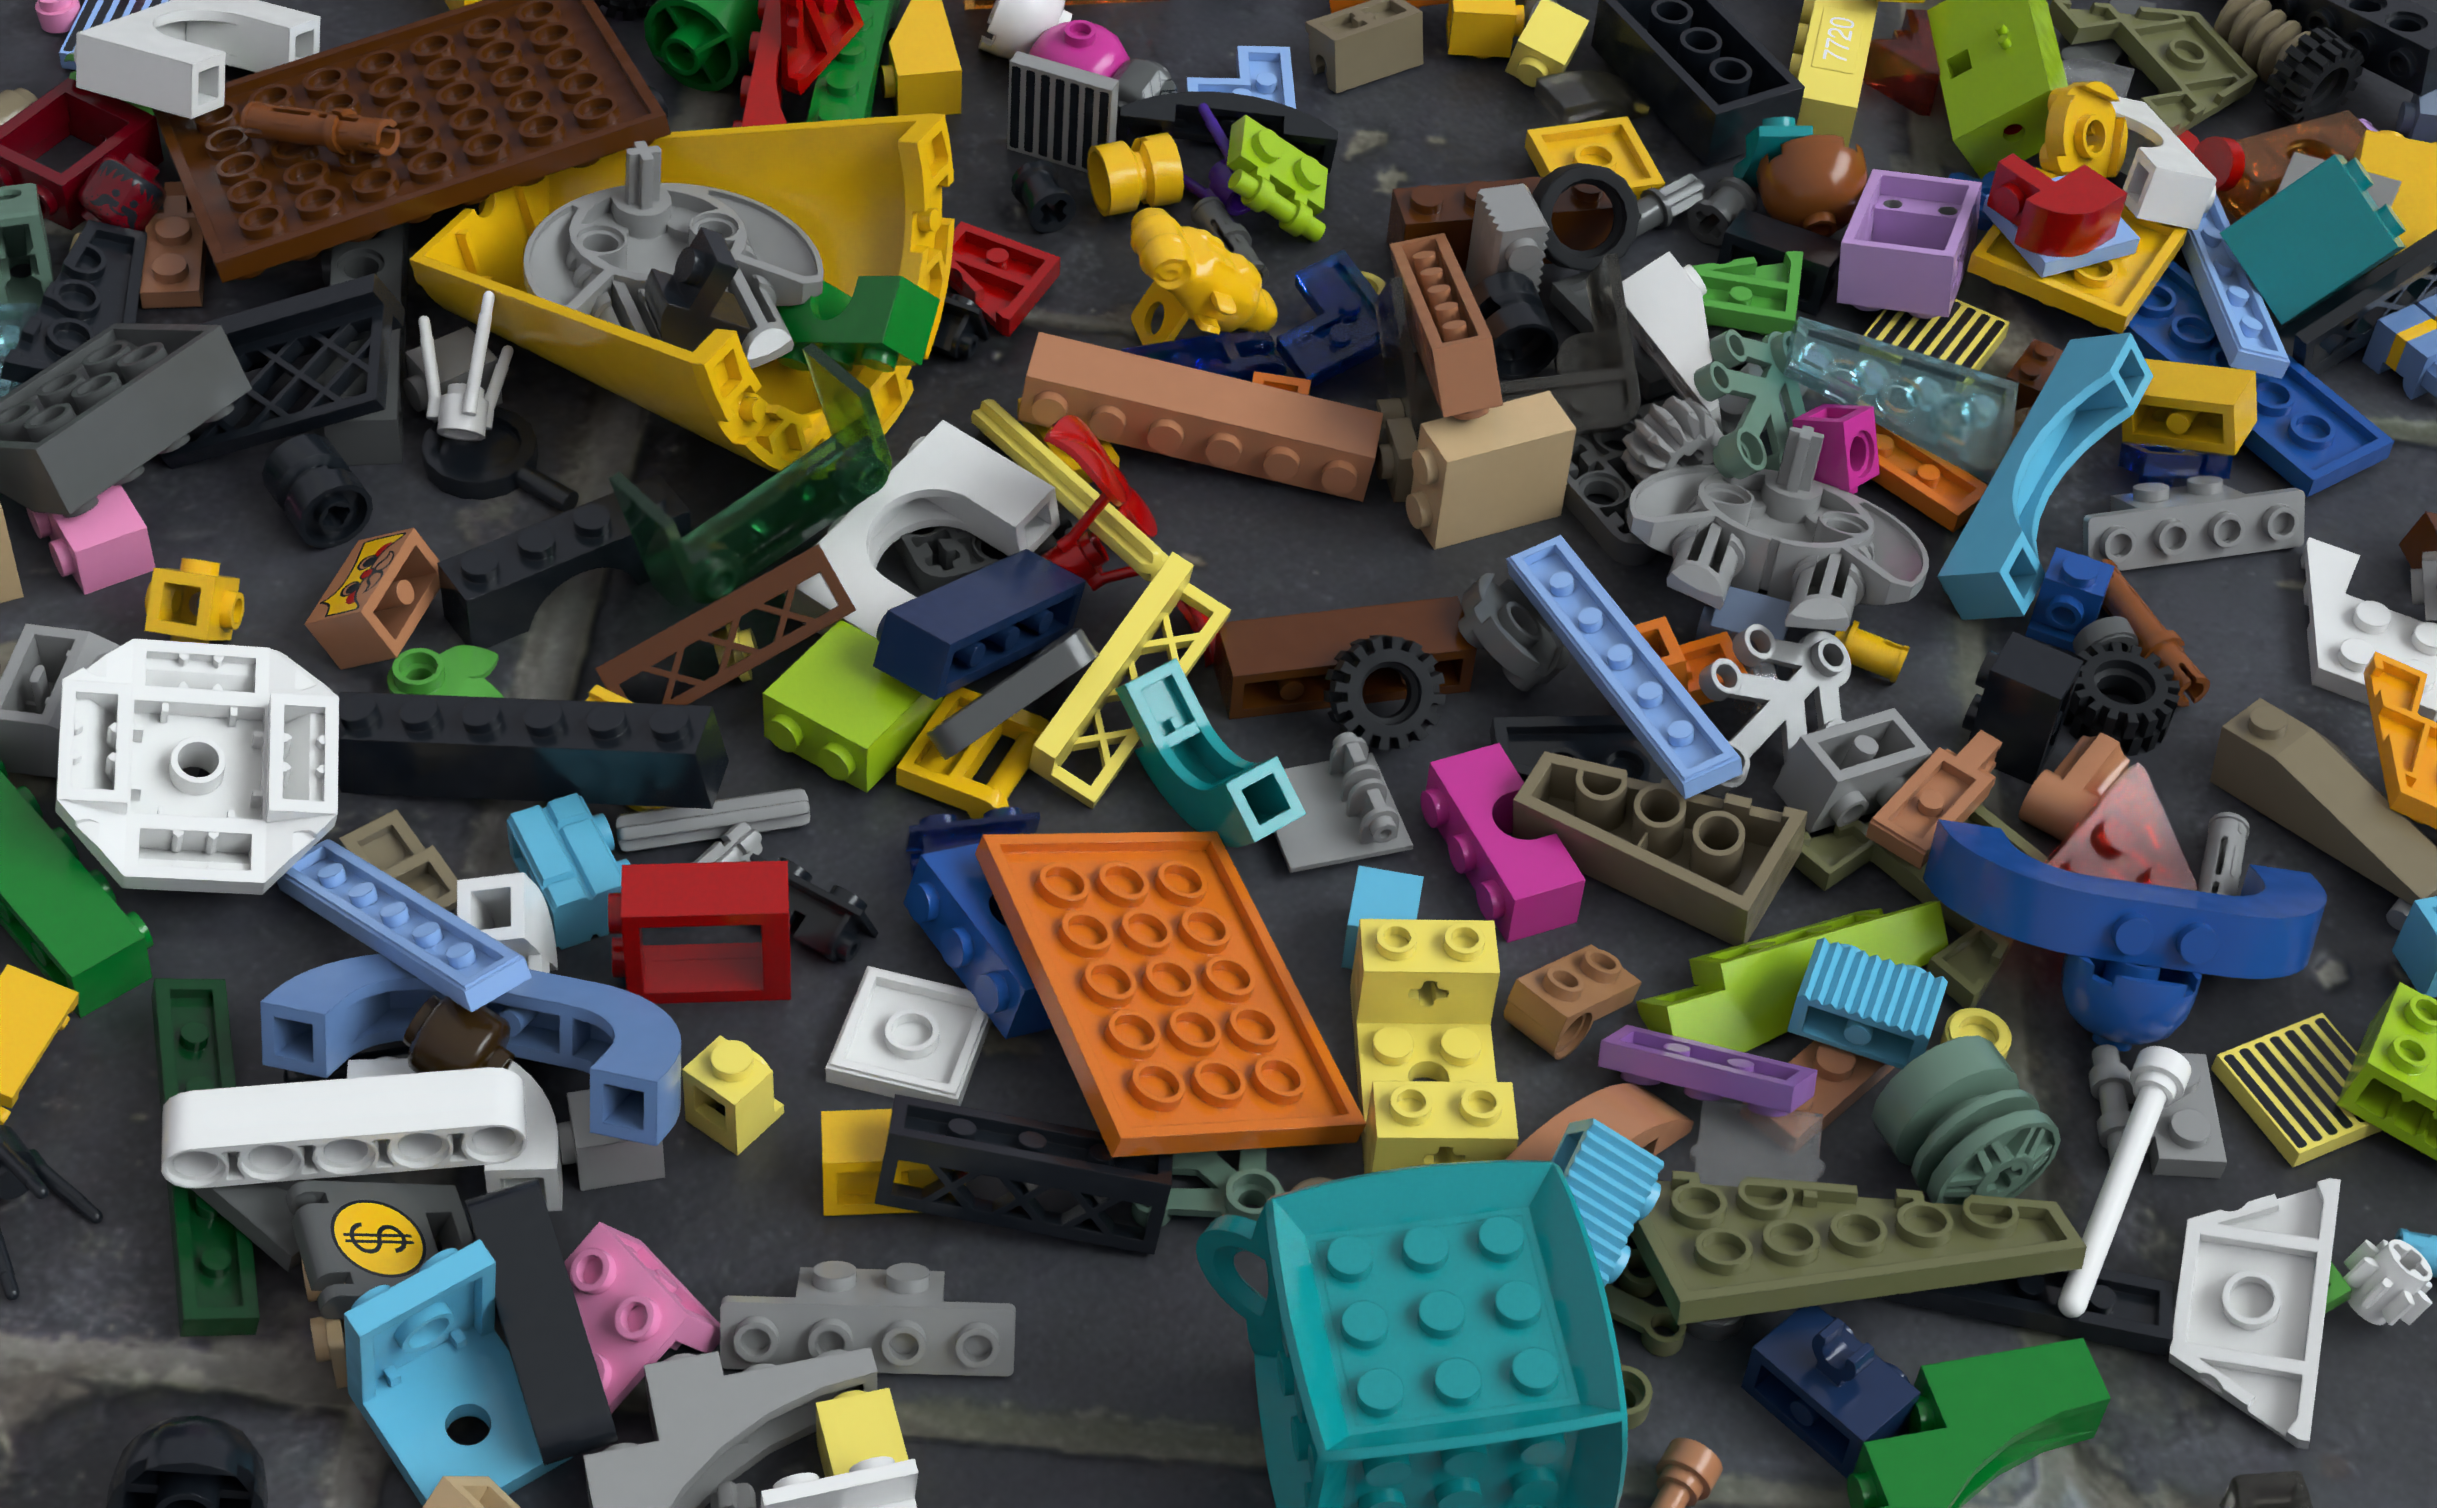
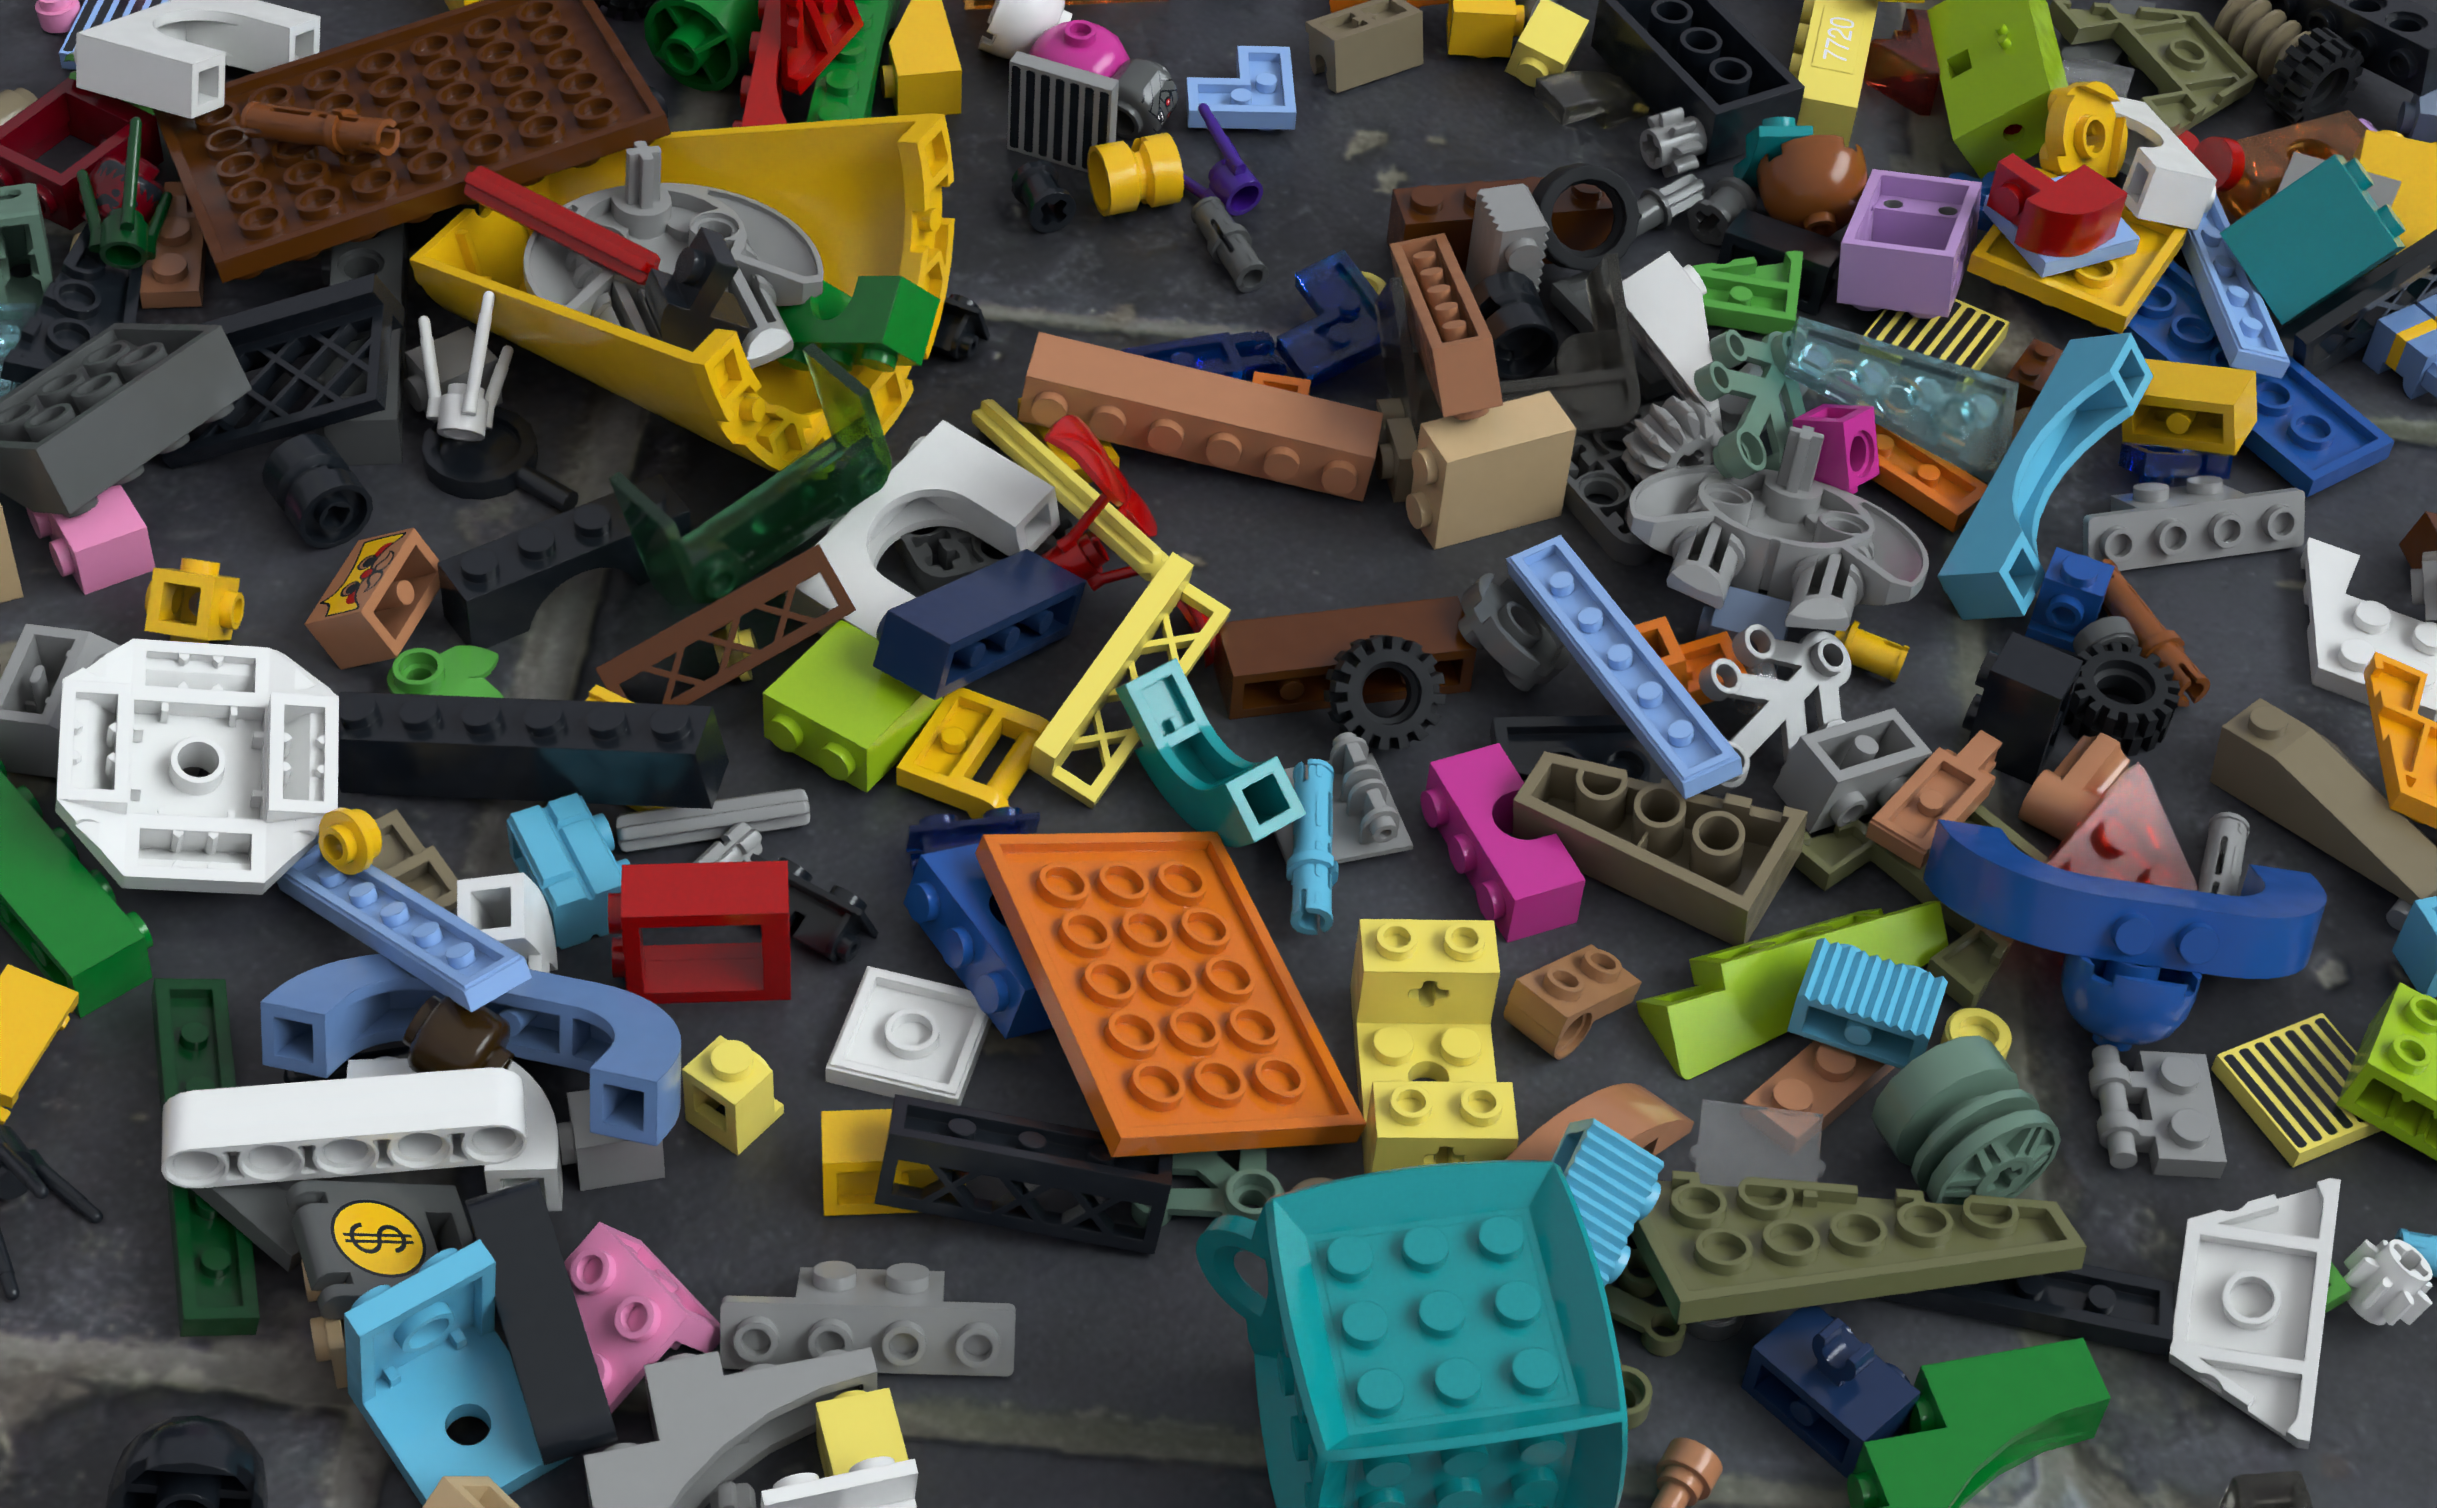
dark grey beam [927,628,1099,760] -> none
red wing [948,221,1061,337] -> none
black slope [1116,92,1338,173] -> none
yellow piece [1130,208,1278,360] -> none
lime plate [1227,114,1328,243] -> none
medium azure brick [1341,866,1424,969] -> none
yellow plate [1525,116,1665,200] -> none
medium lavender plate [1598,1025,1817,1117] -> none
white piece [2058,1046,2191,1318] -> none
none -> dark green plant [77,117,173,269]
none -> yellow plate [318,808,382,875]
none -> red axle [464,166,661,286]
none -> medium azure pin [1286,759,1339,935]
none -> light grey gear [1640,107,1707,178]

